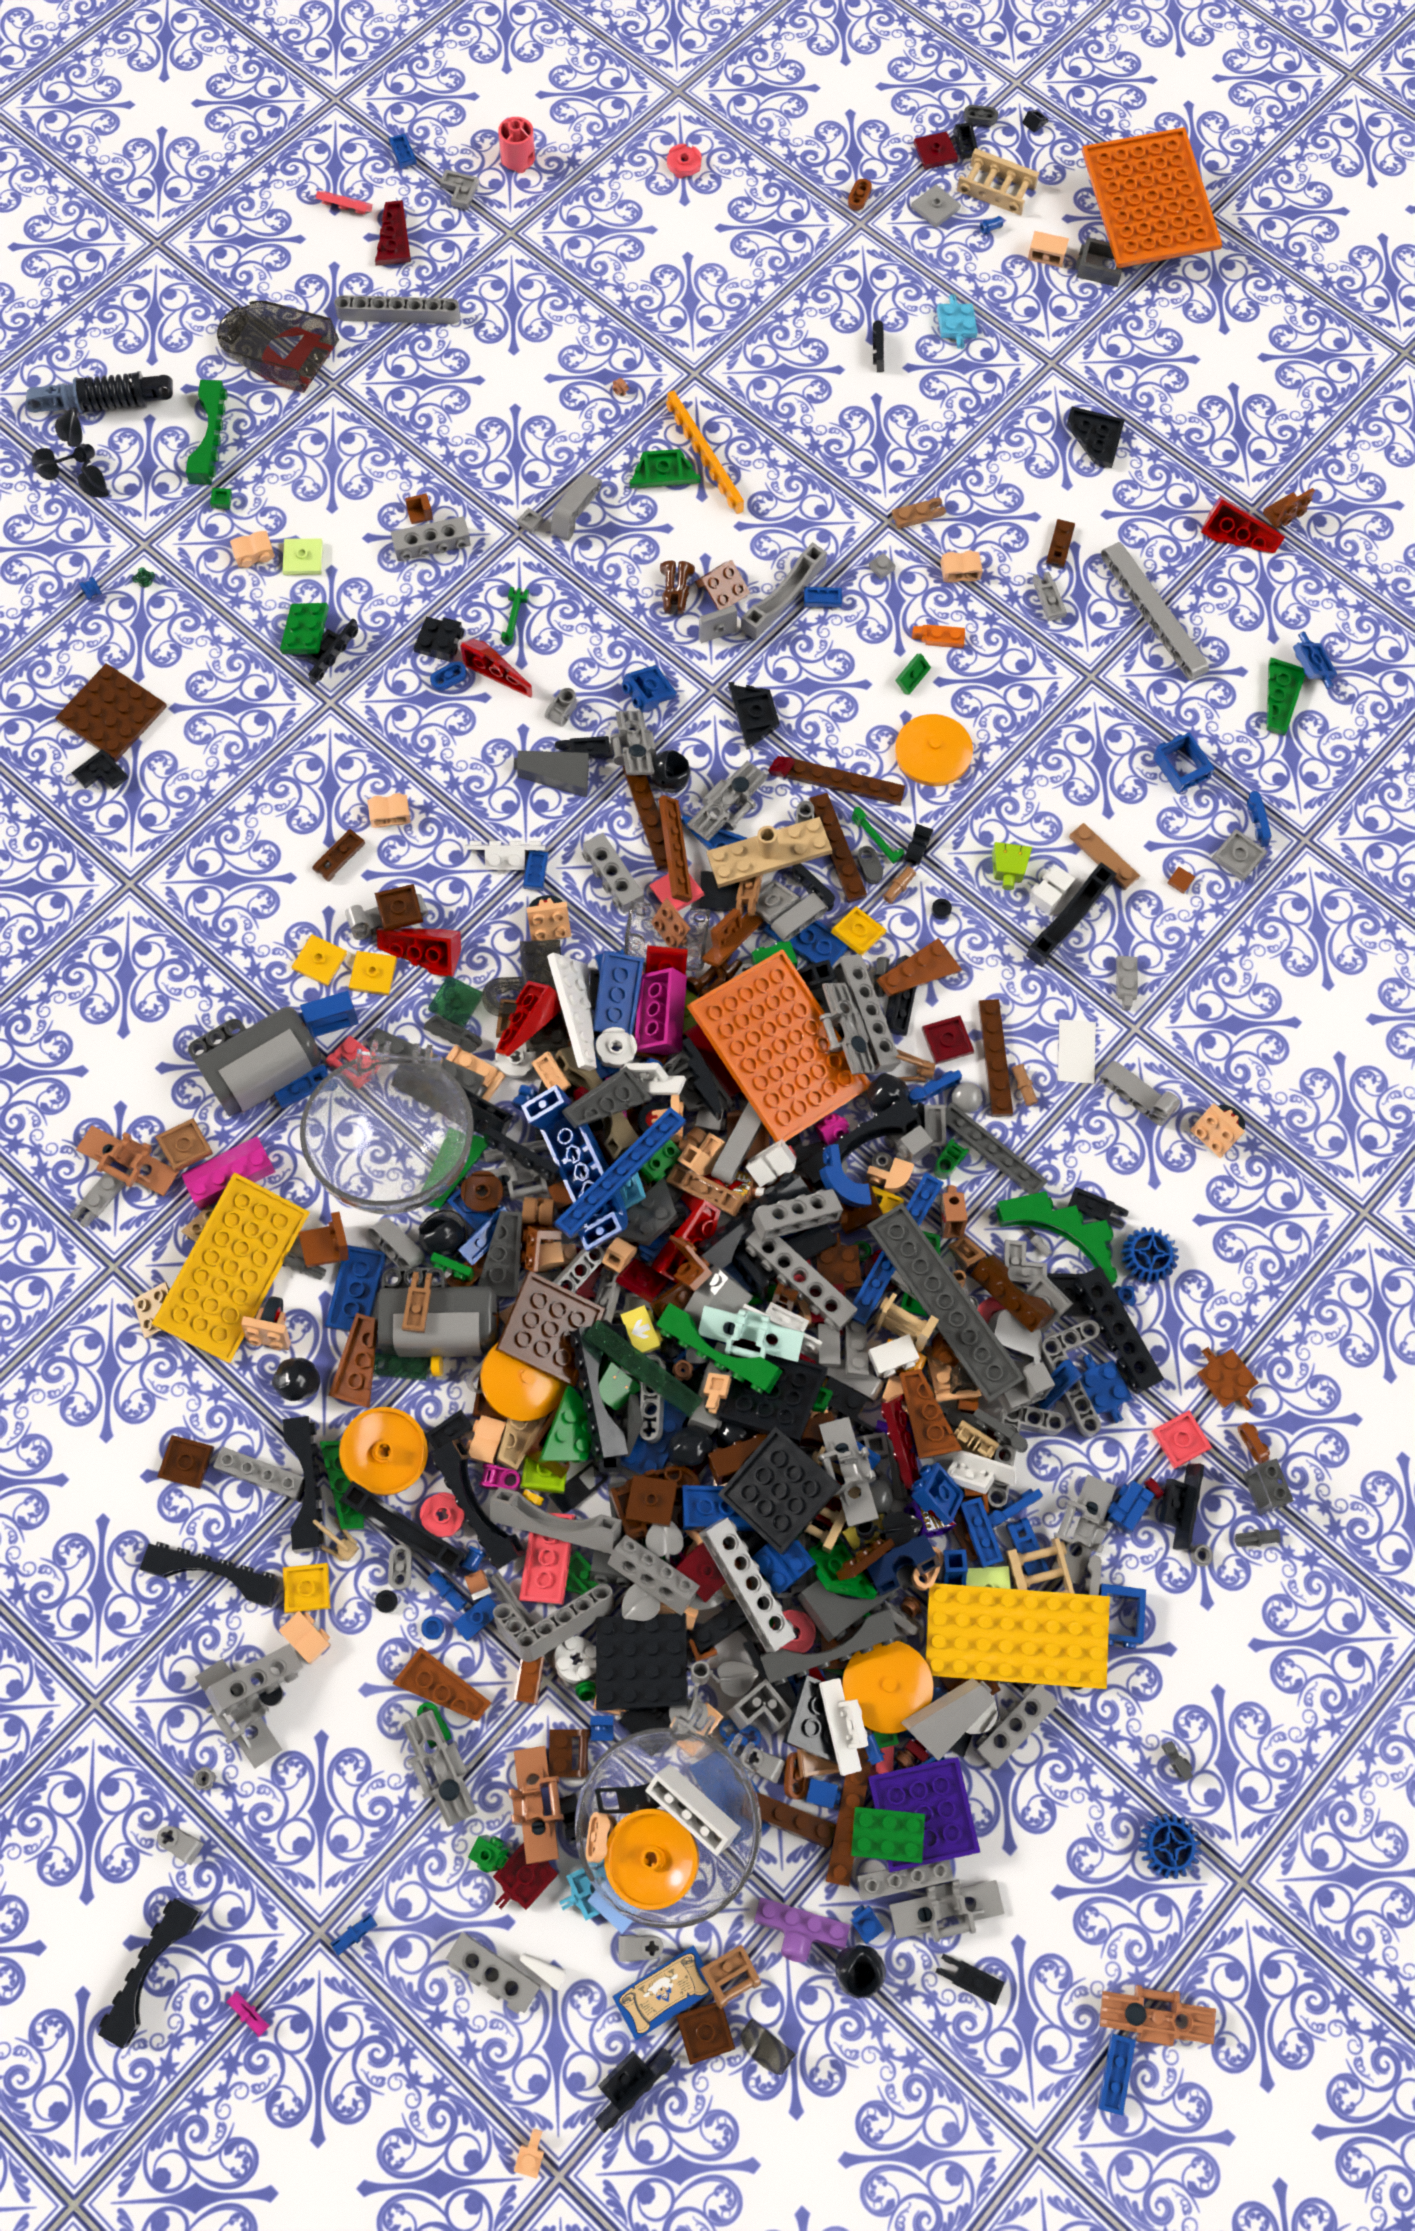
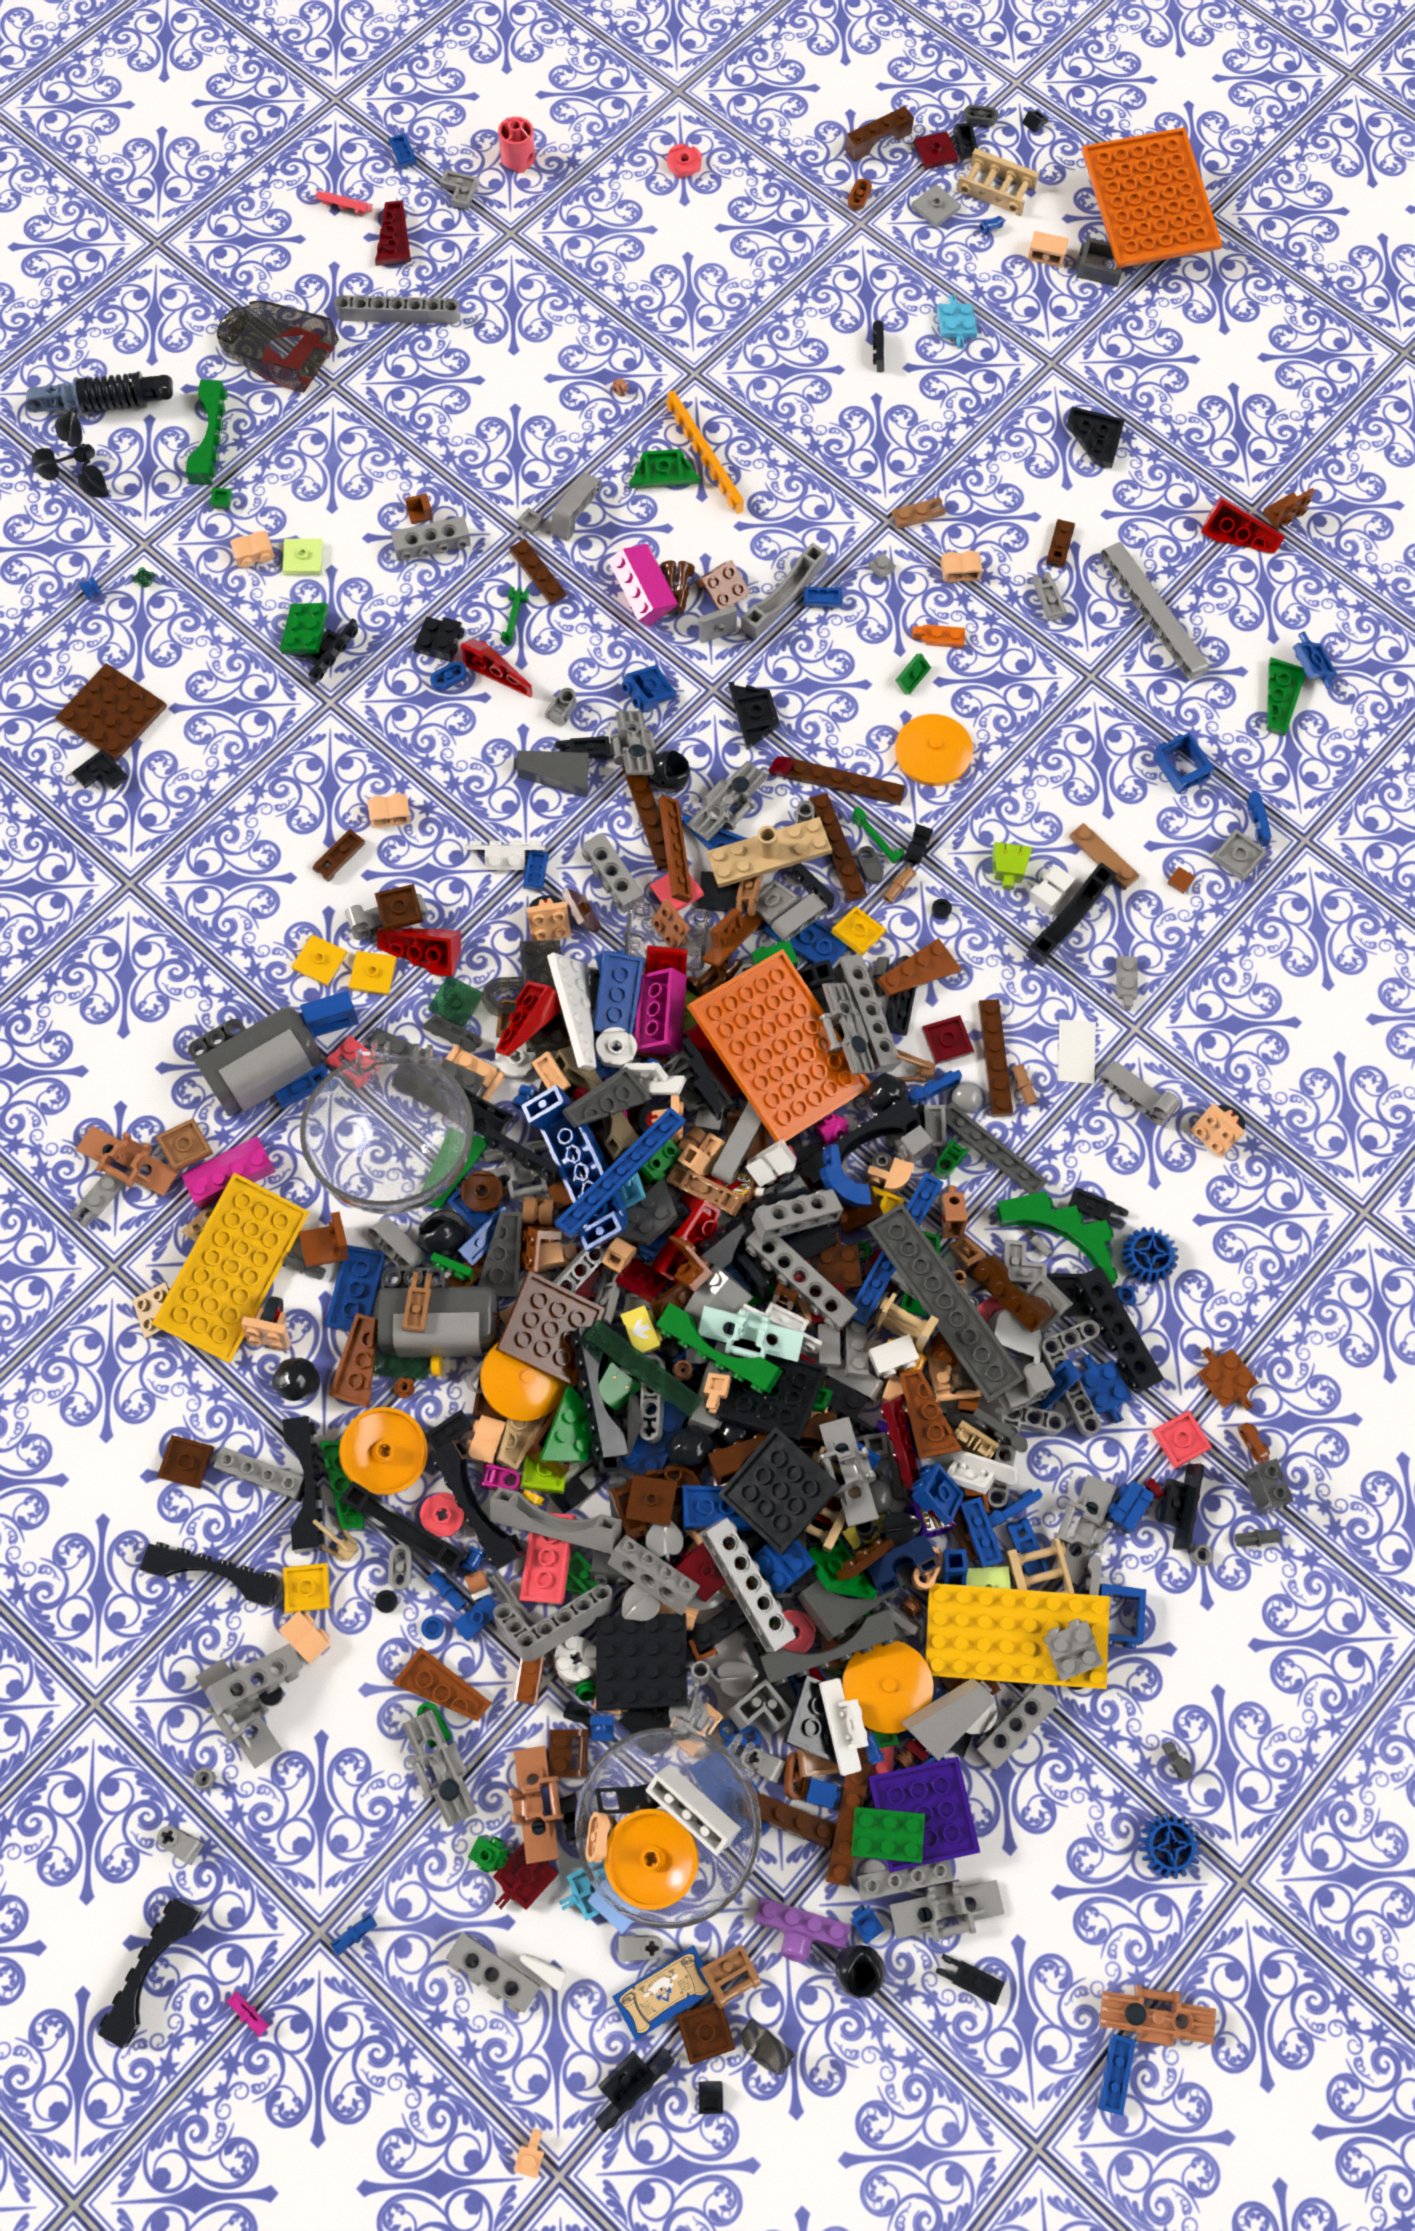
none -> dark orange plate [394,1377,415,1398]
none -> reddish brown plate [509,539,566,606]
none -> reddish brown plate [561,888,602,932]
none -> black slope [563,1701,589,1724]
none -> dark pink slope [608,543,679,627]
none -> black slope [699,2081,723,2114]
none -> reddish brown arch [845,106,914,162]
none -> light grey plate [1042,1618,1103,1681]

